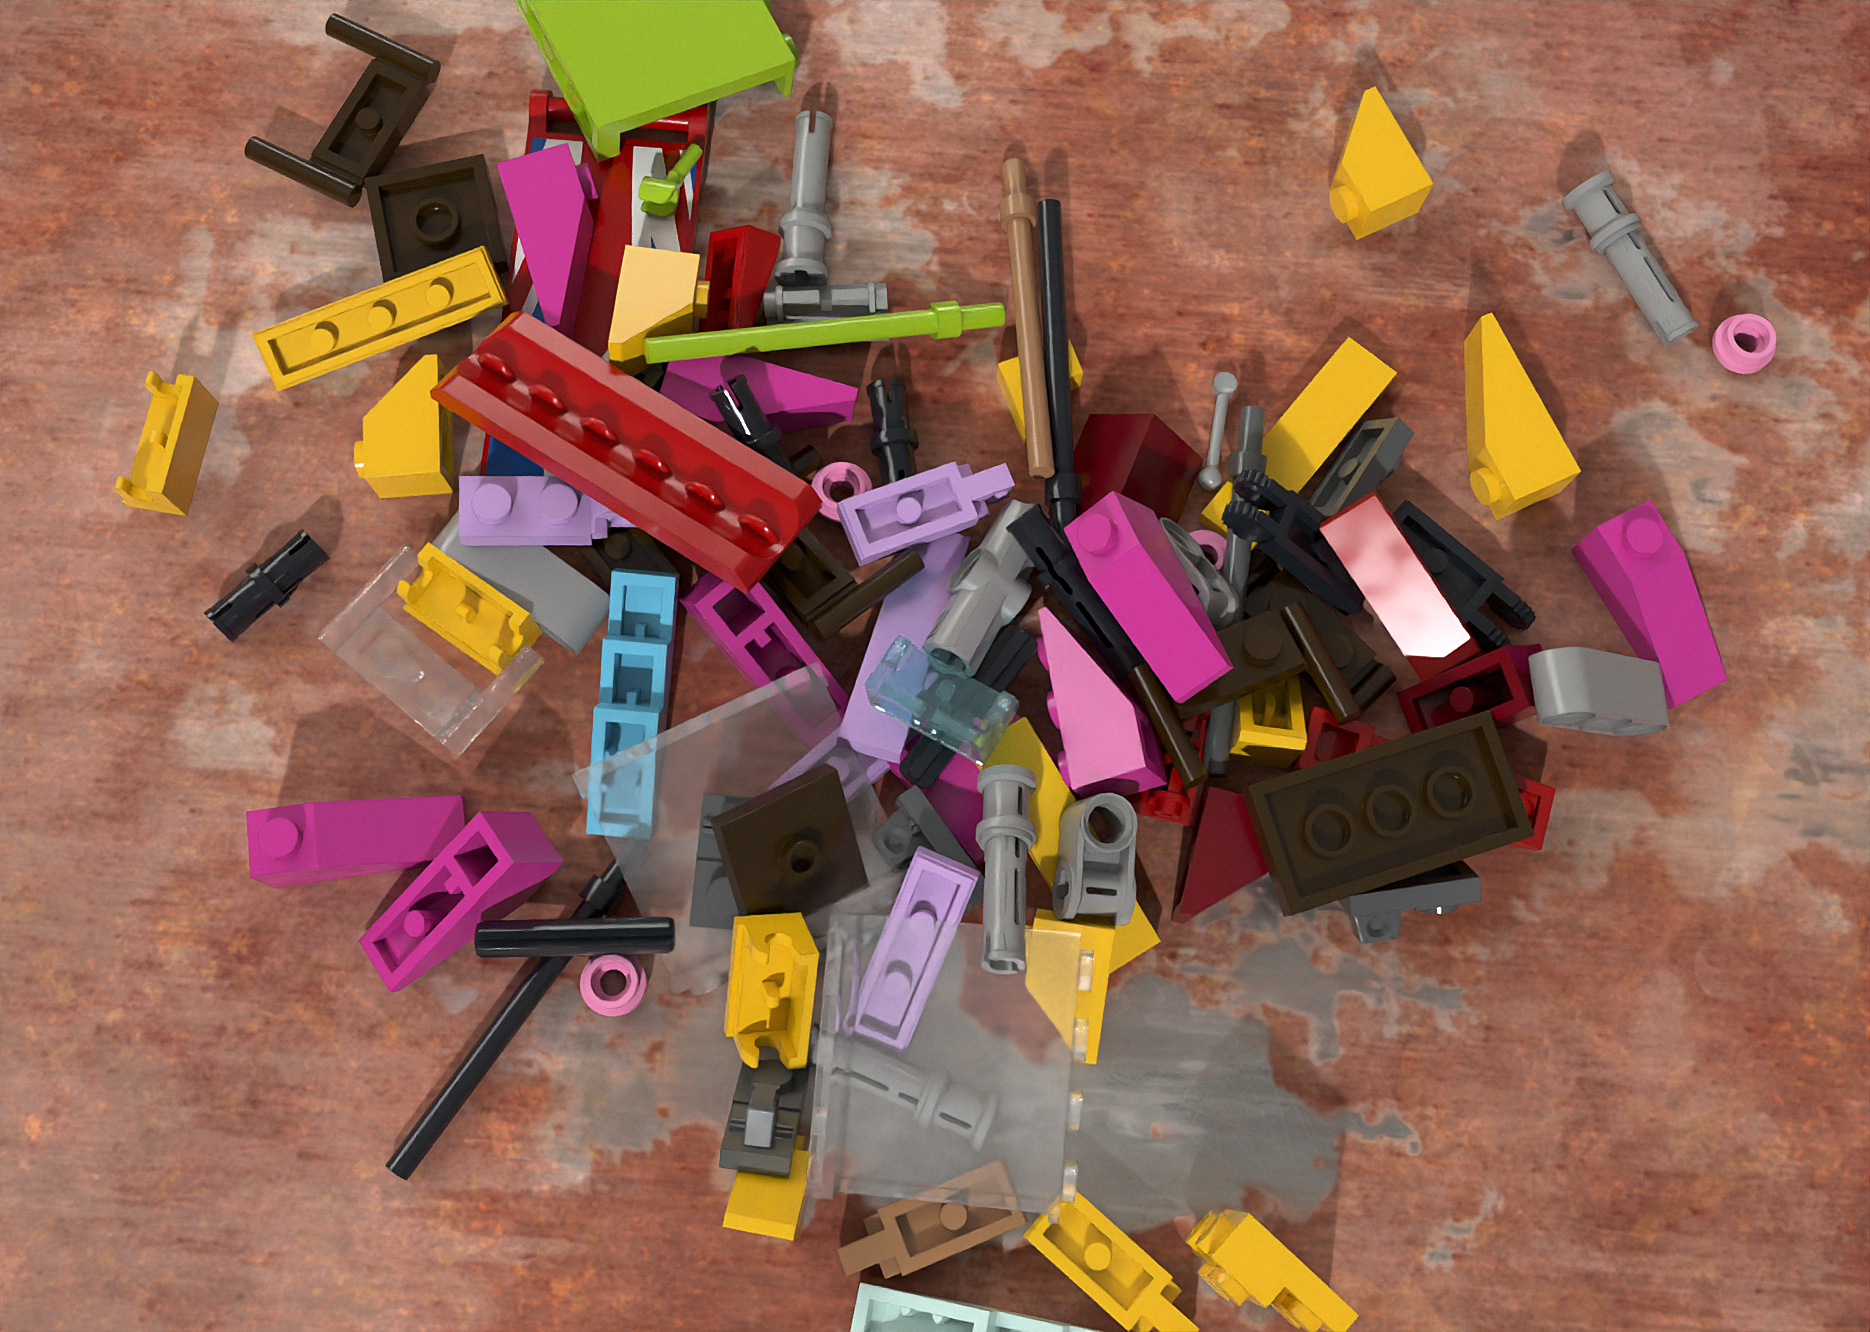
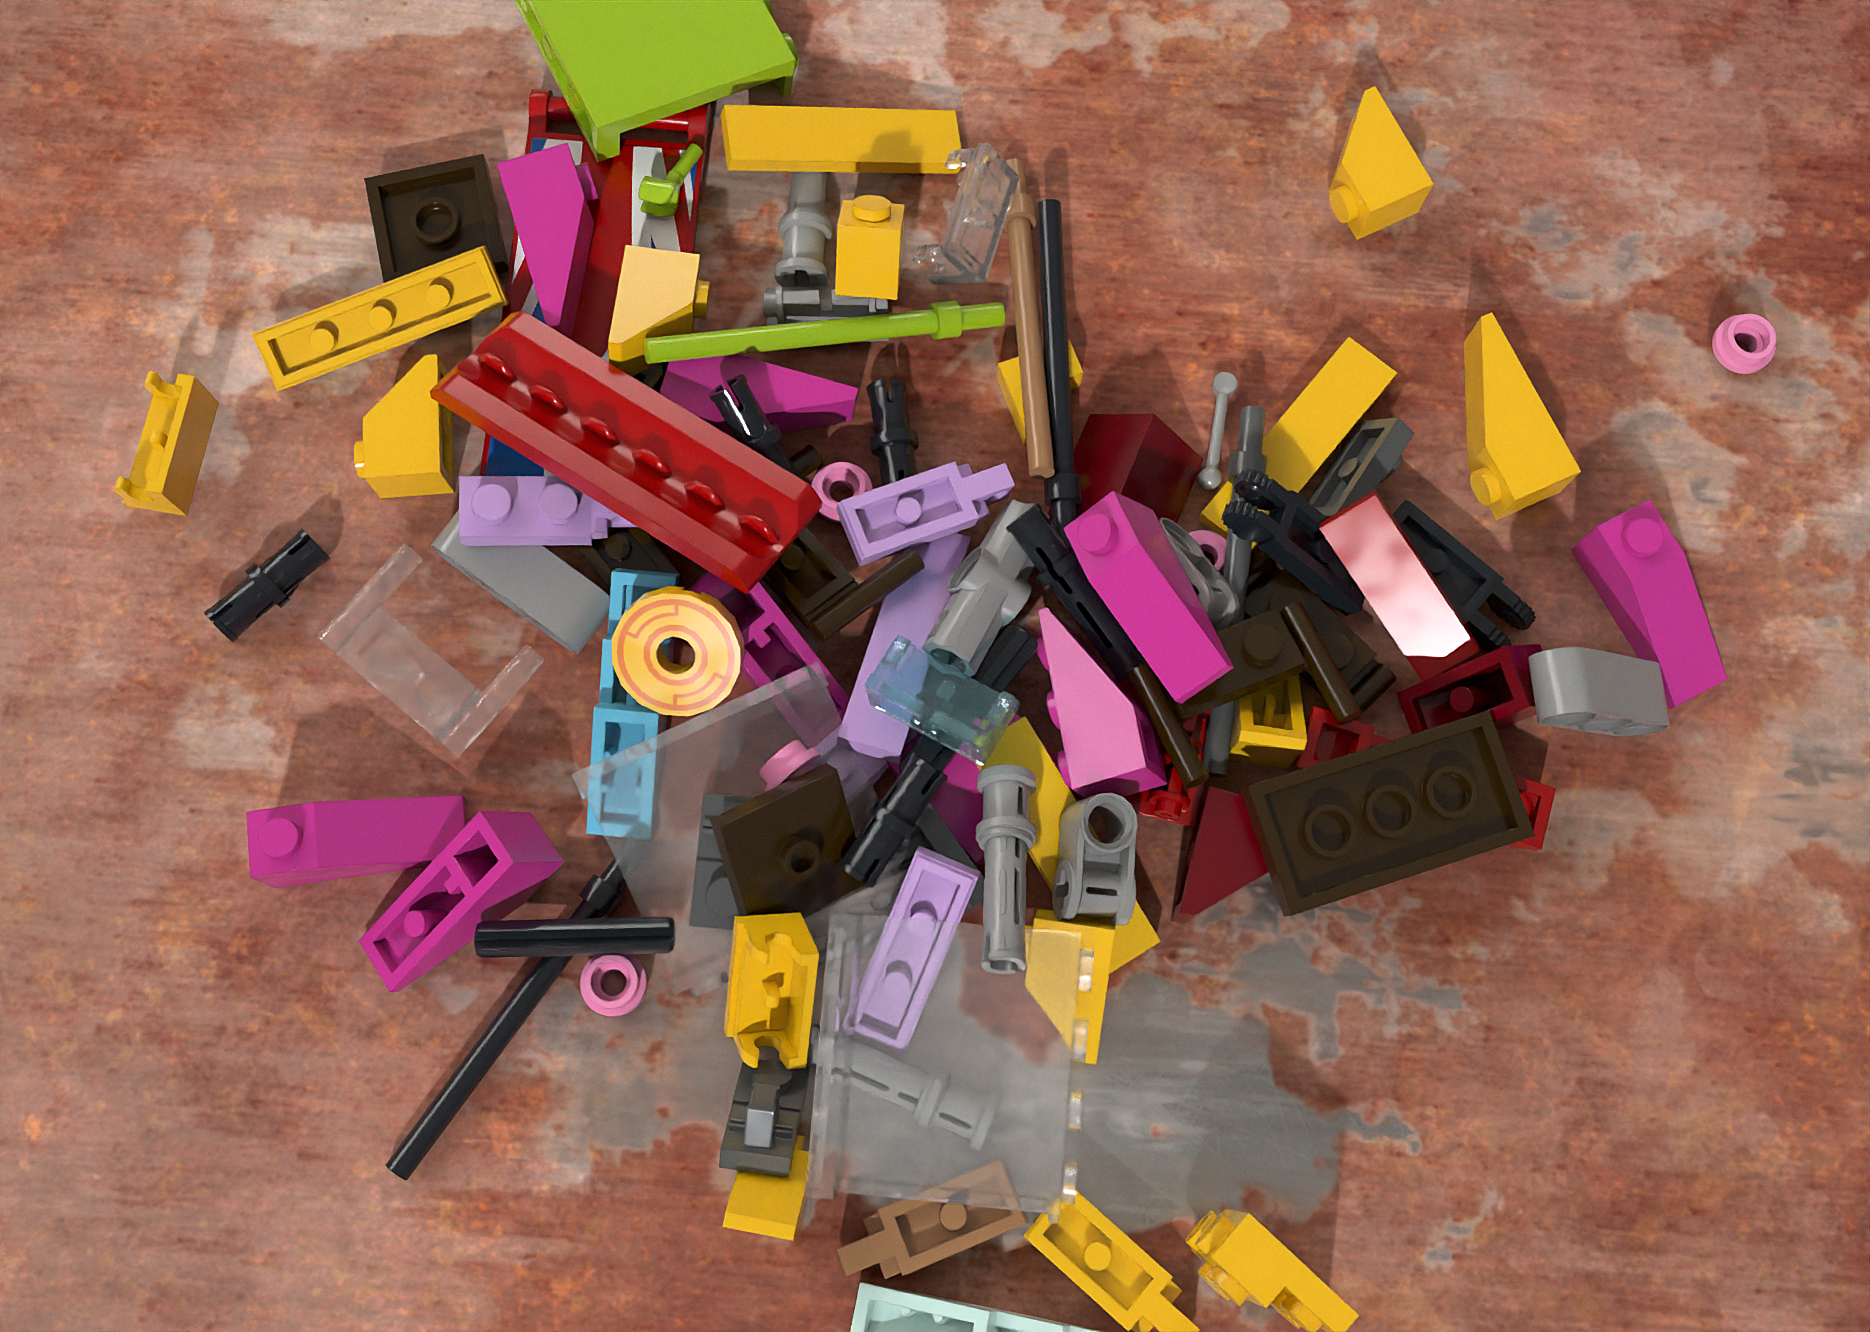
dark brown plate [244,13,441,208] -> none
yellow hinge [397,542,542,681] -> none
red slope [698,225,781,333] -> none
dark grey hinge [1338,860,1481,944] -> none
light grey pin [1562,171,1699,347] -> none
none -> yellow tile [612,586,744,717]
none -> yellow tile [720,105,964,174]
none -> bright pink plate [759,740,821,792]
none -> yellow slope [835,195,905,300]
none -> black pin [838,752,949,888]
none -> clear hinge [913,143,1020,285]

